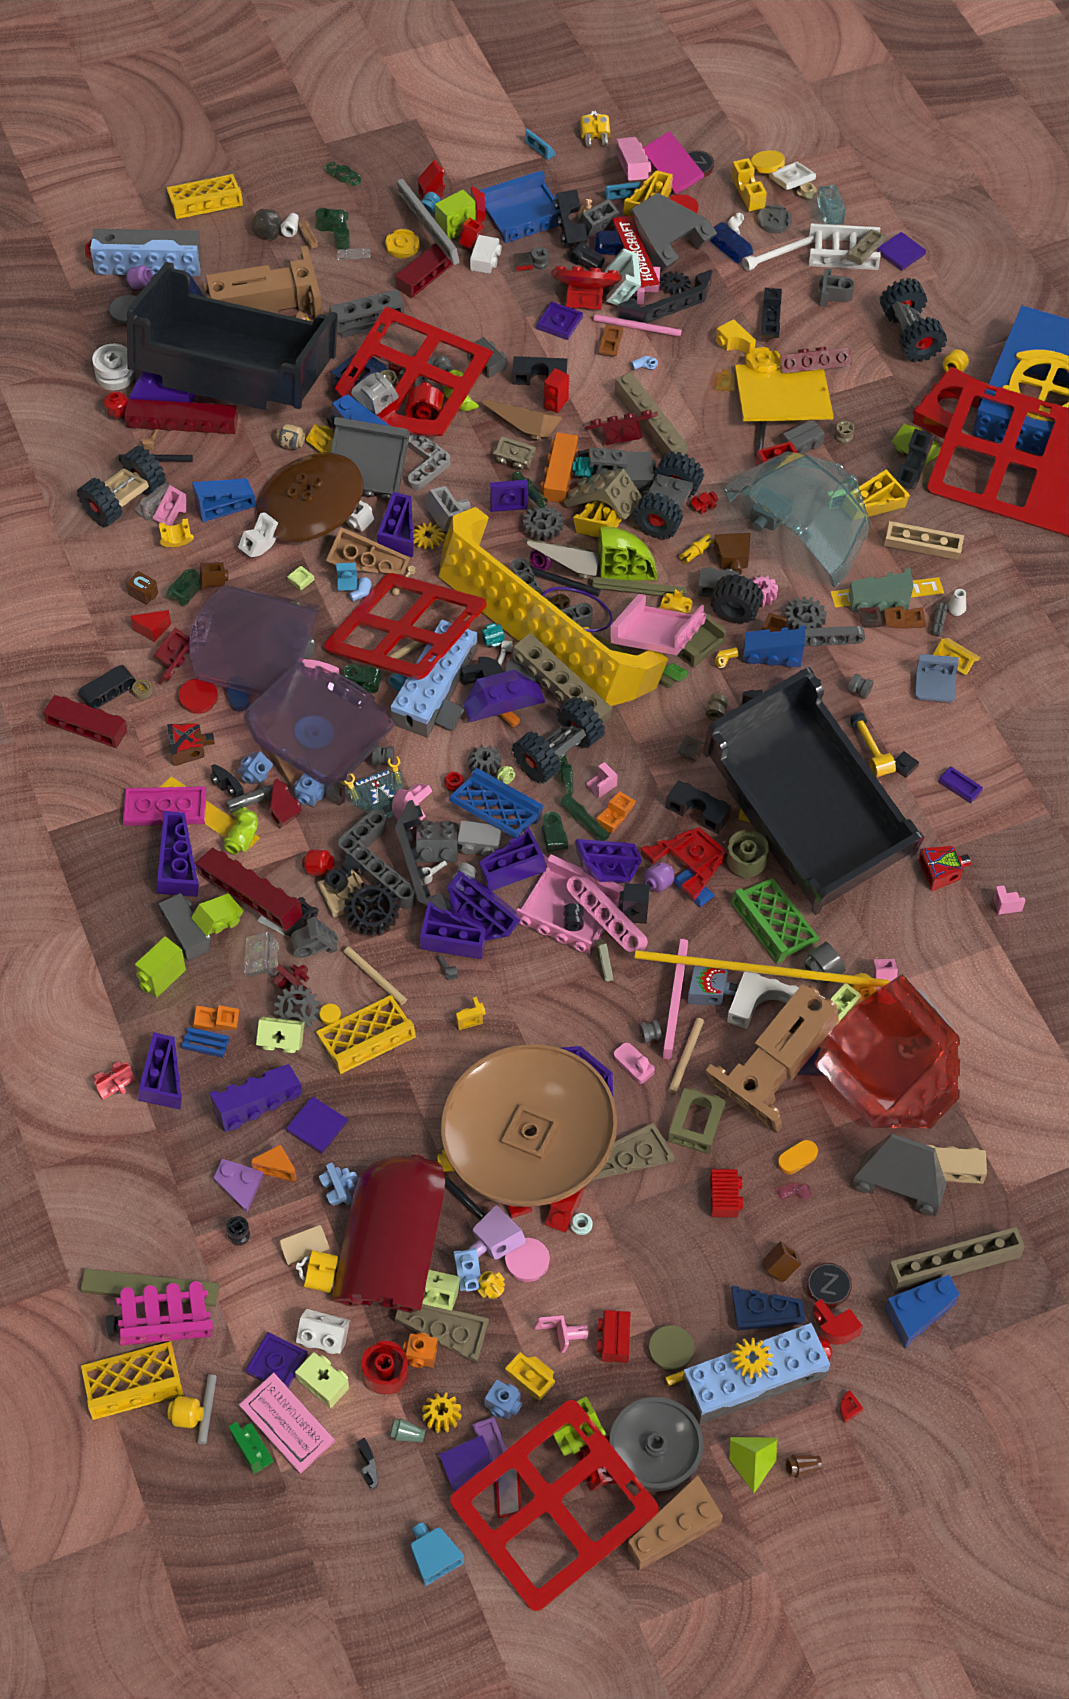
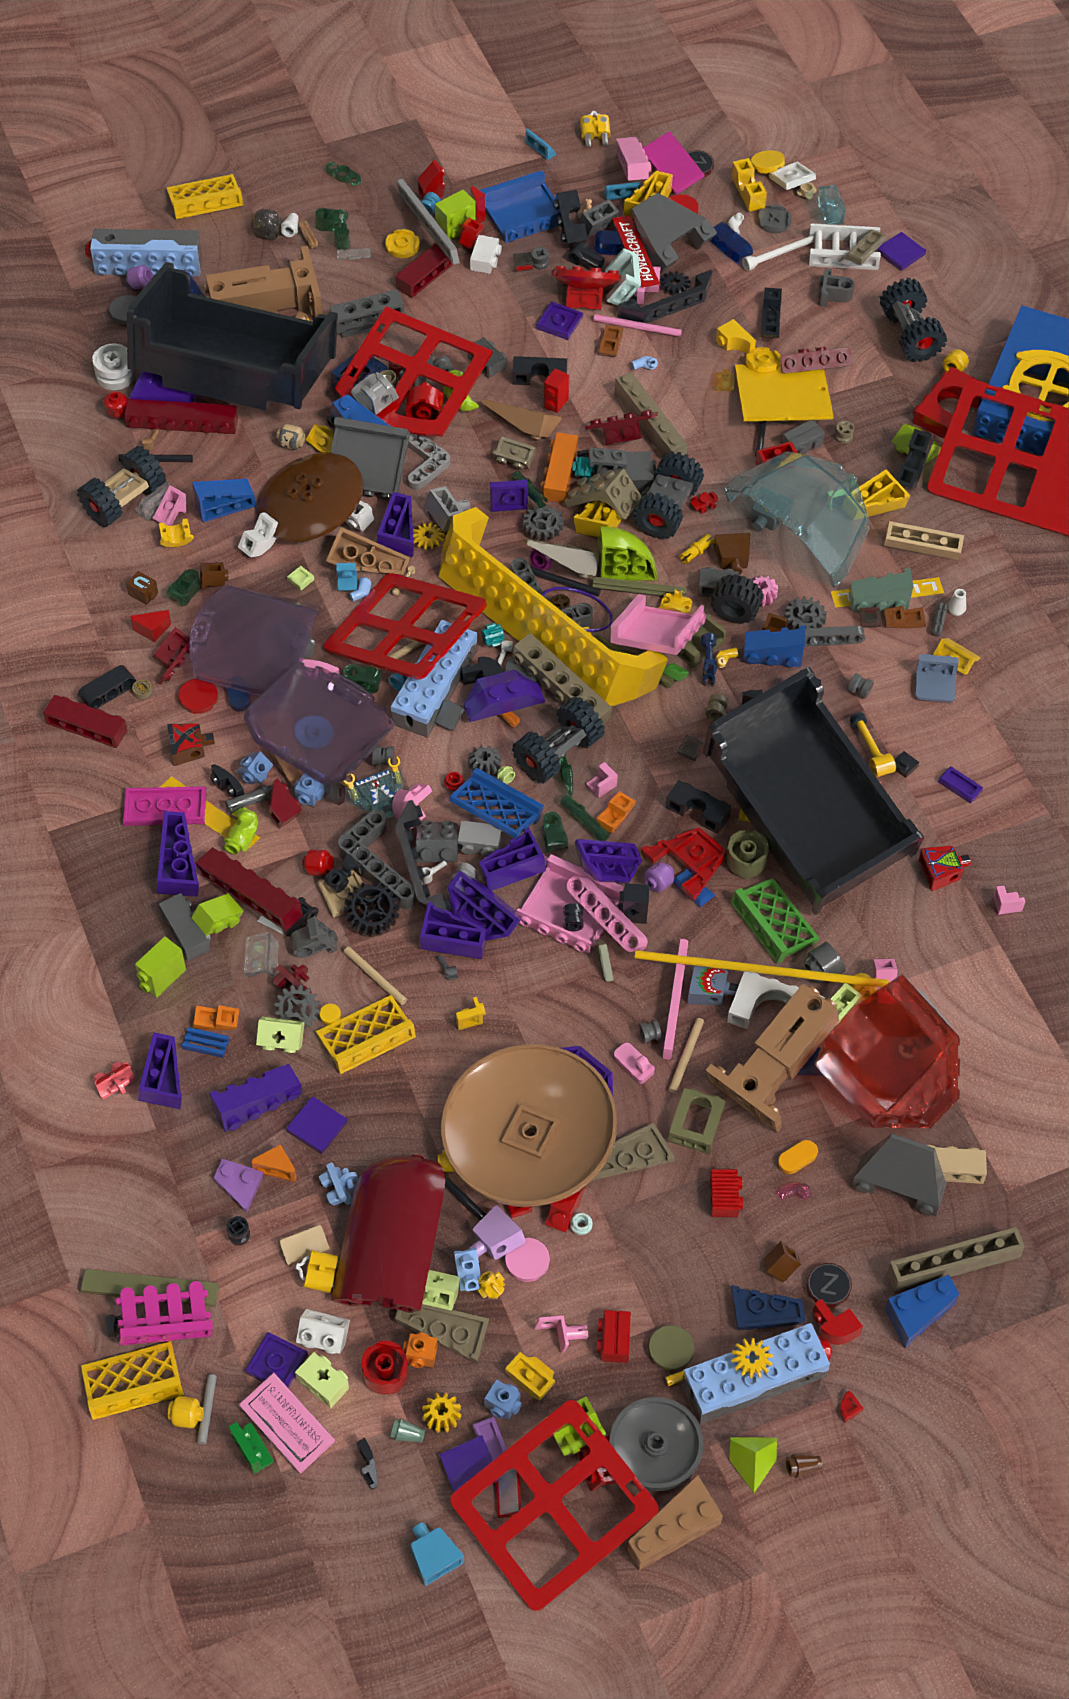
none -> dark blue bar [701,633,717,687]

